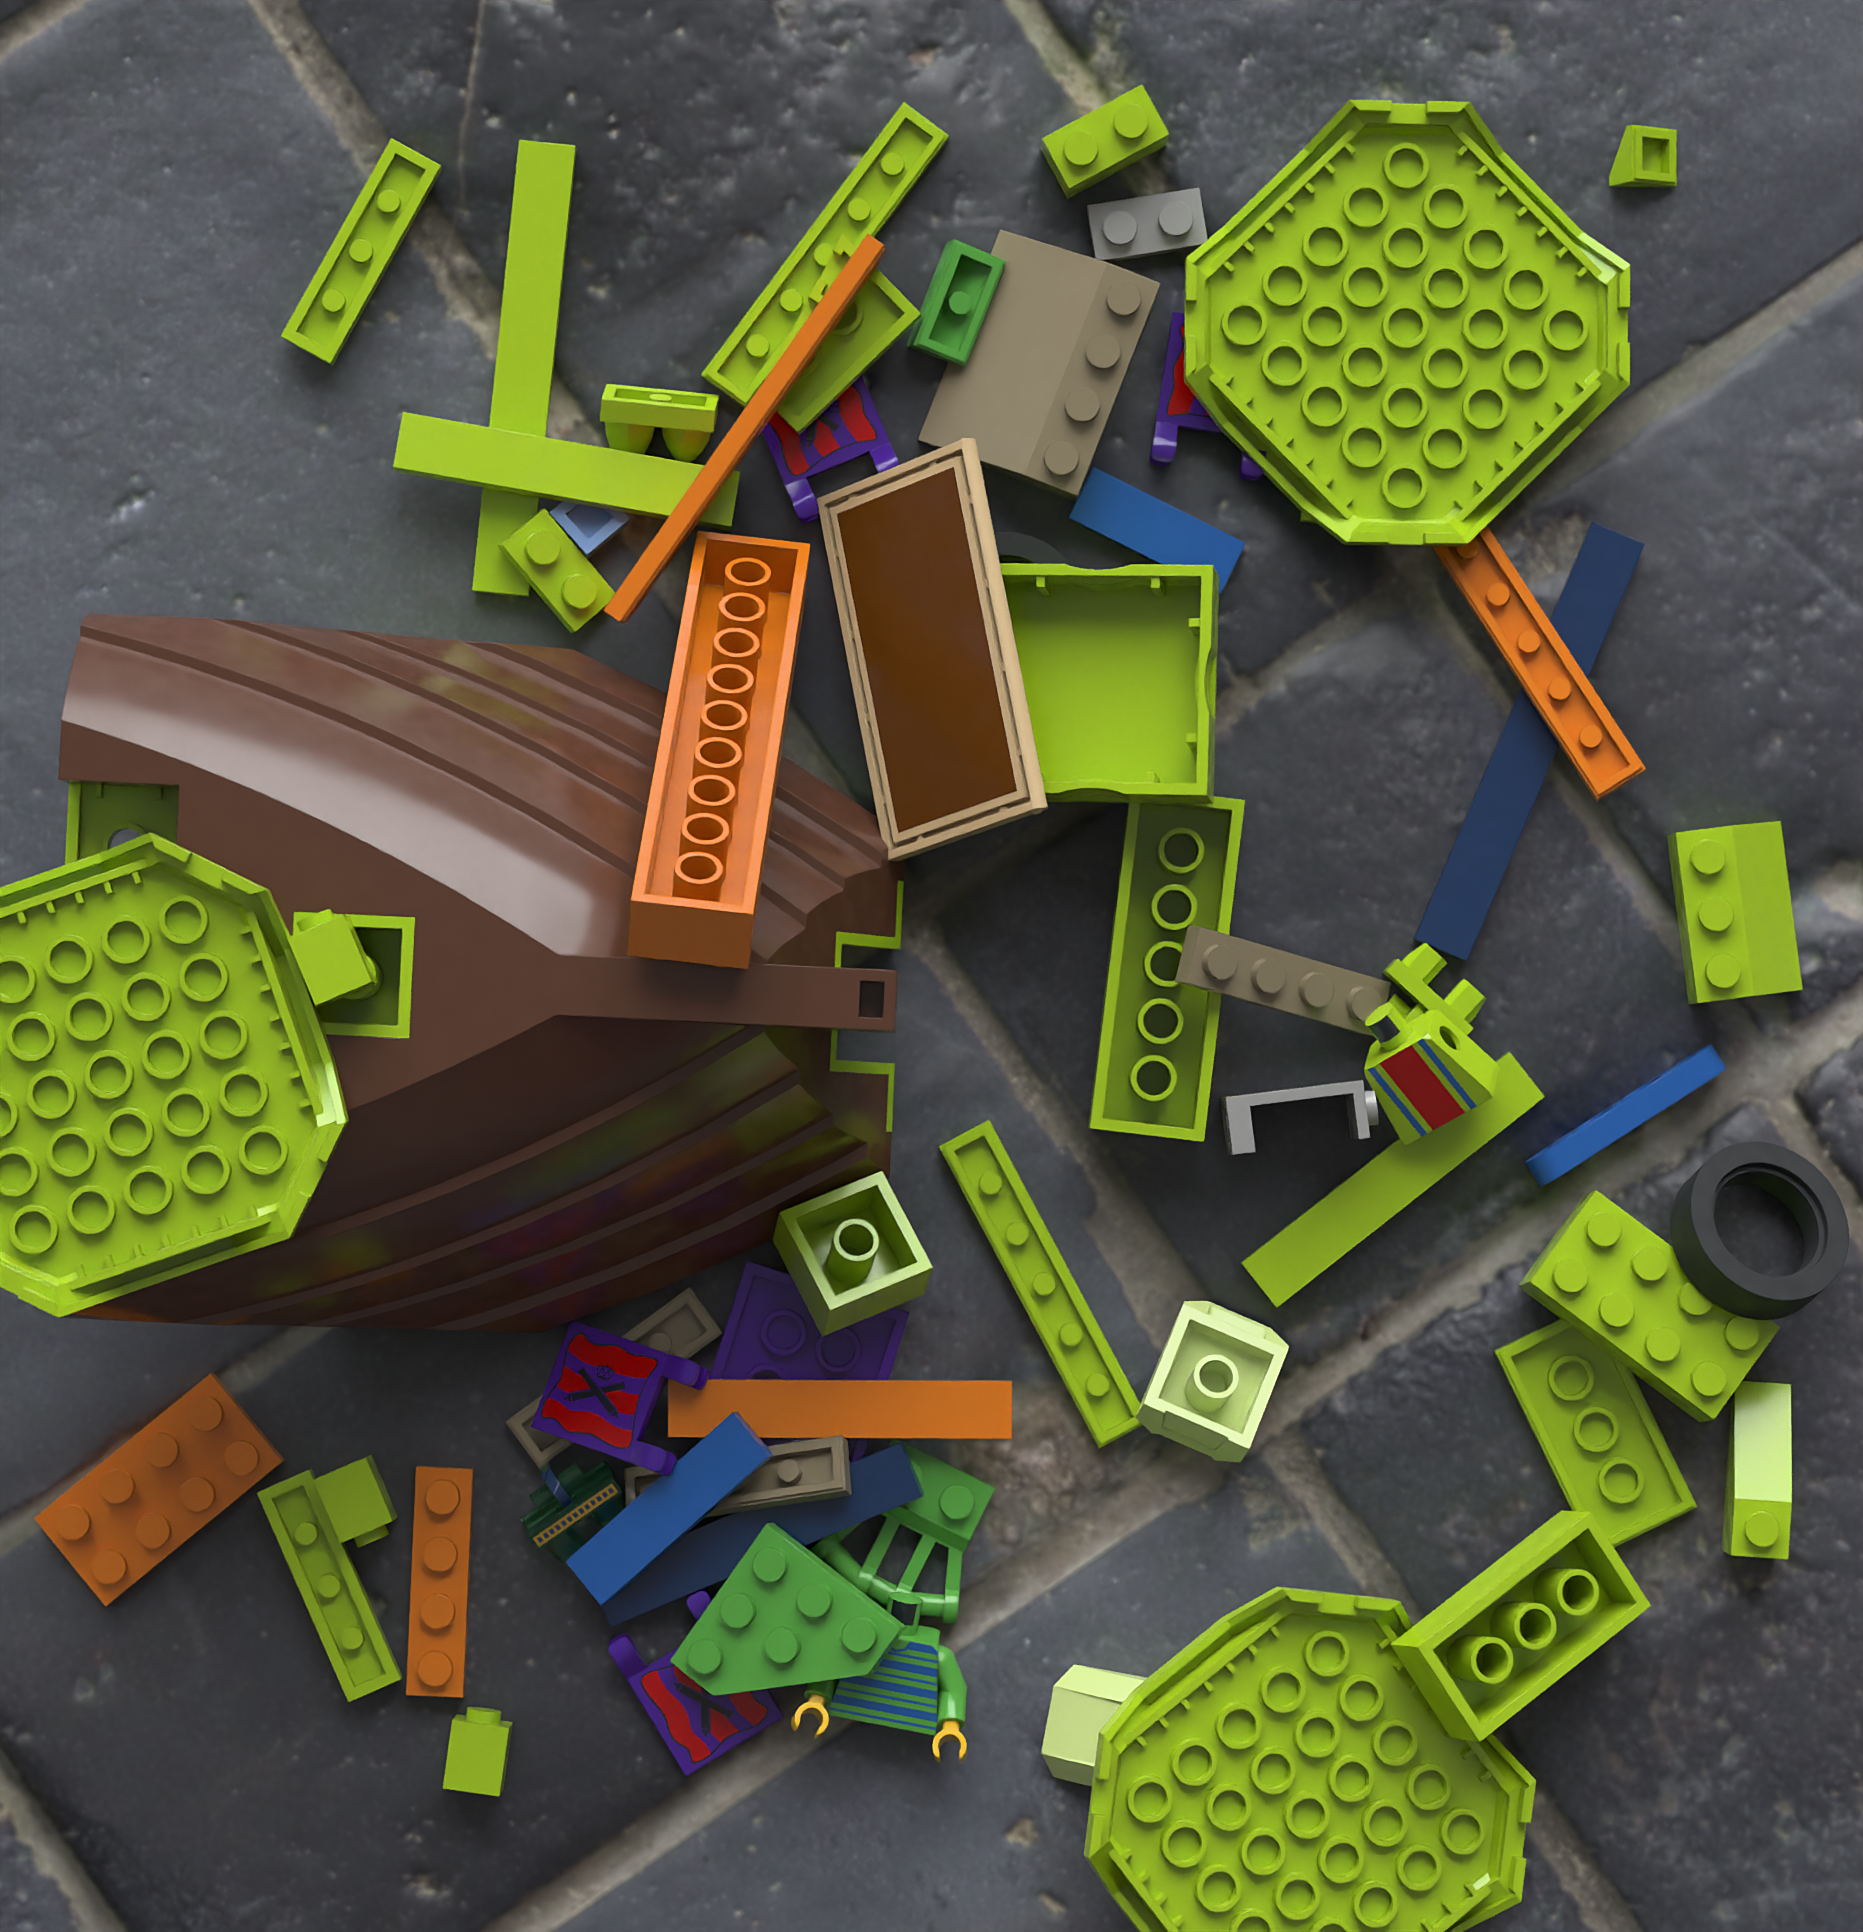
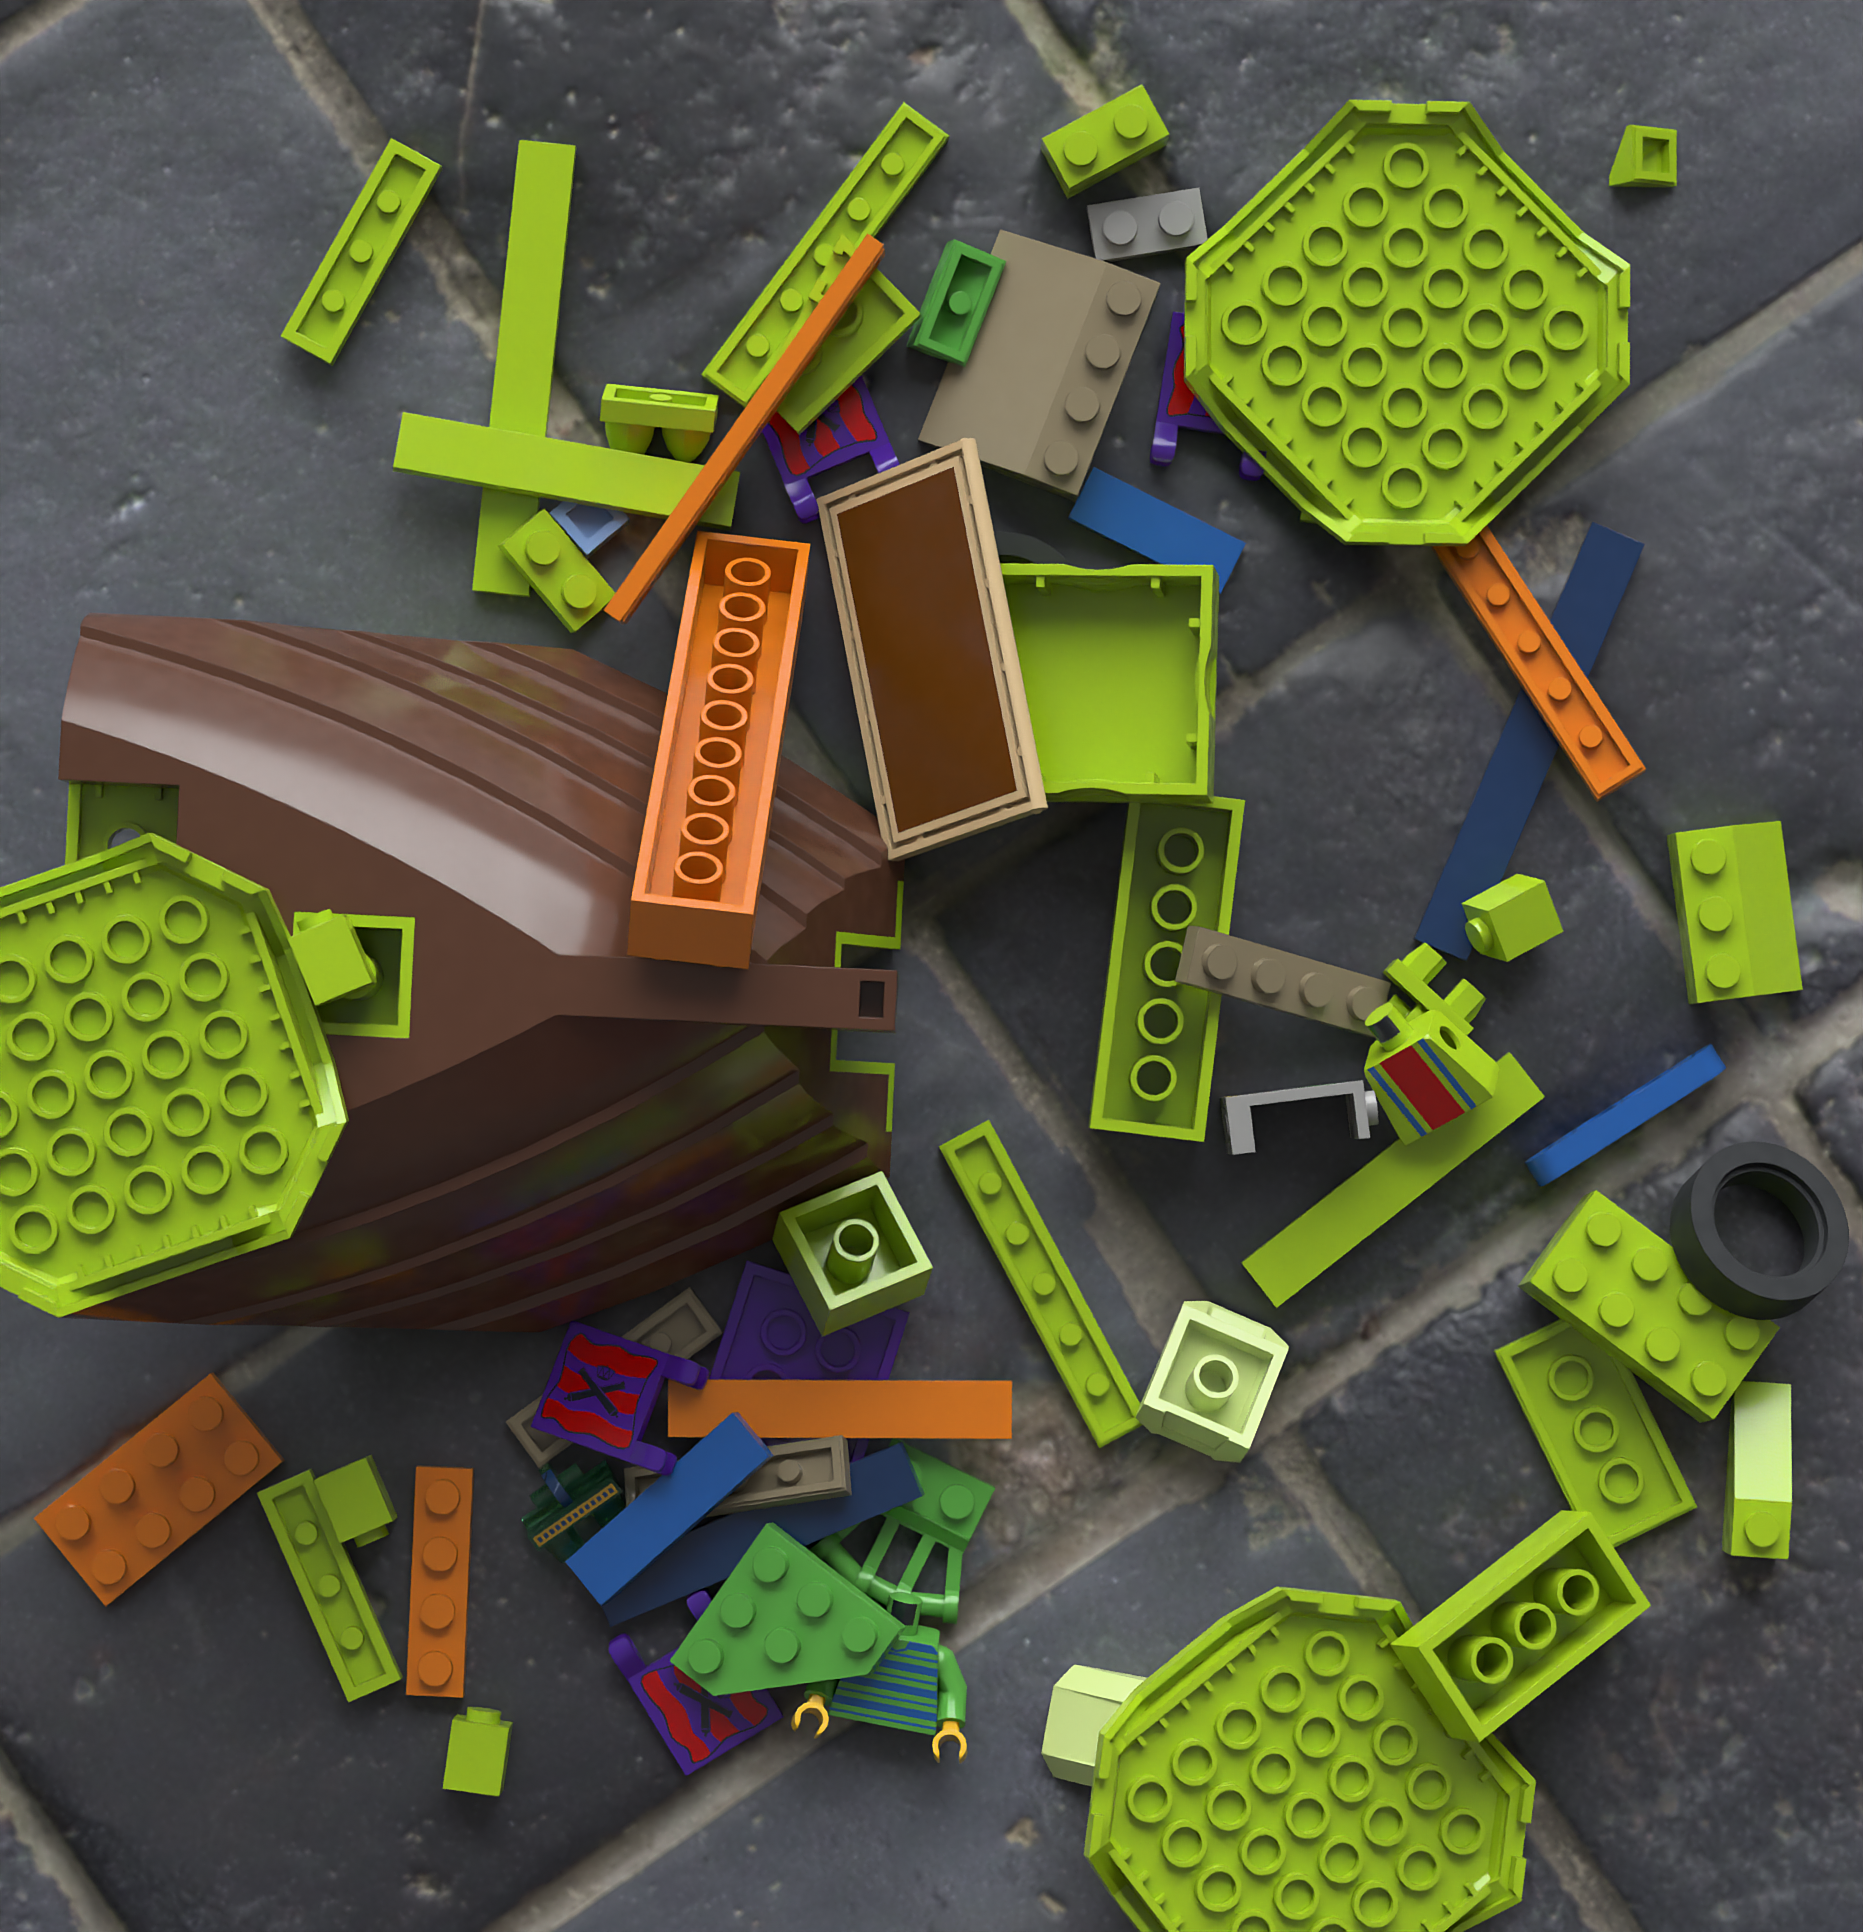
none -> lime brick [1461,873,1564,962]

